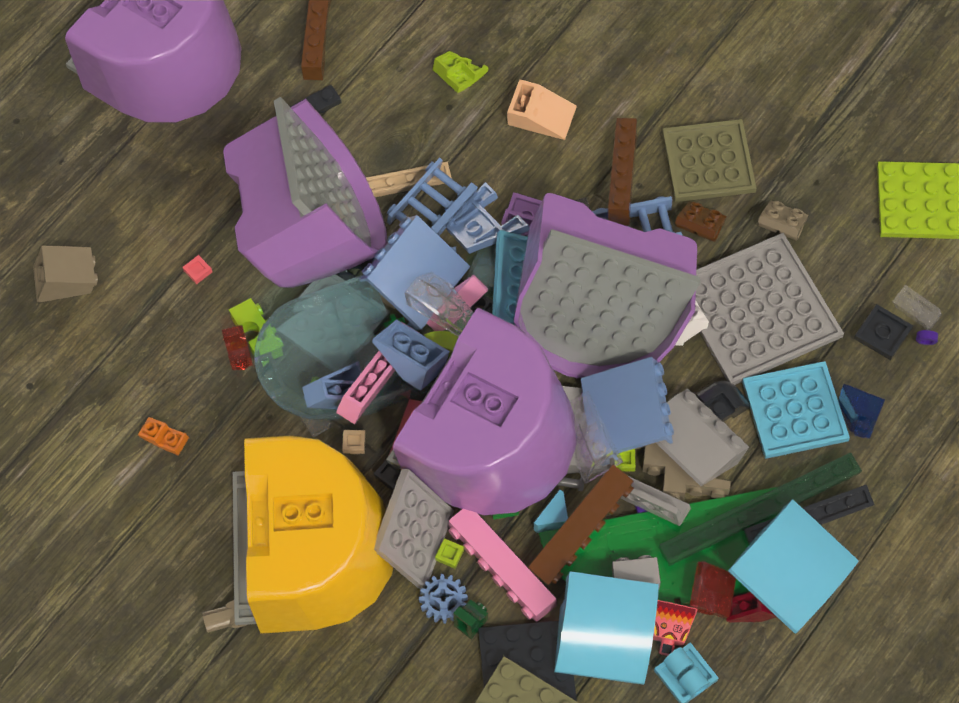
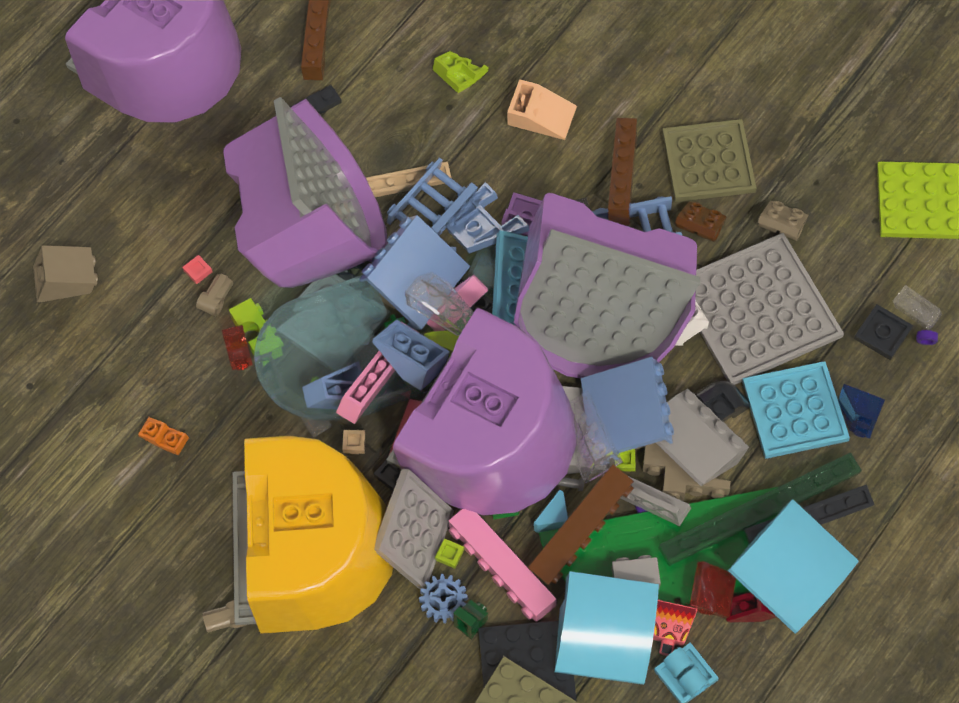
none -> dark tan piece [196,274,233,316]

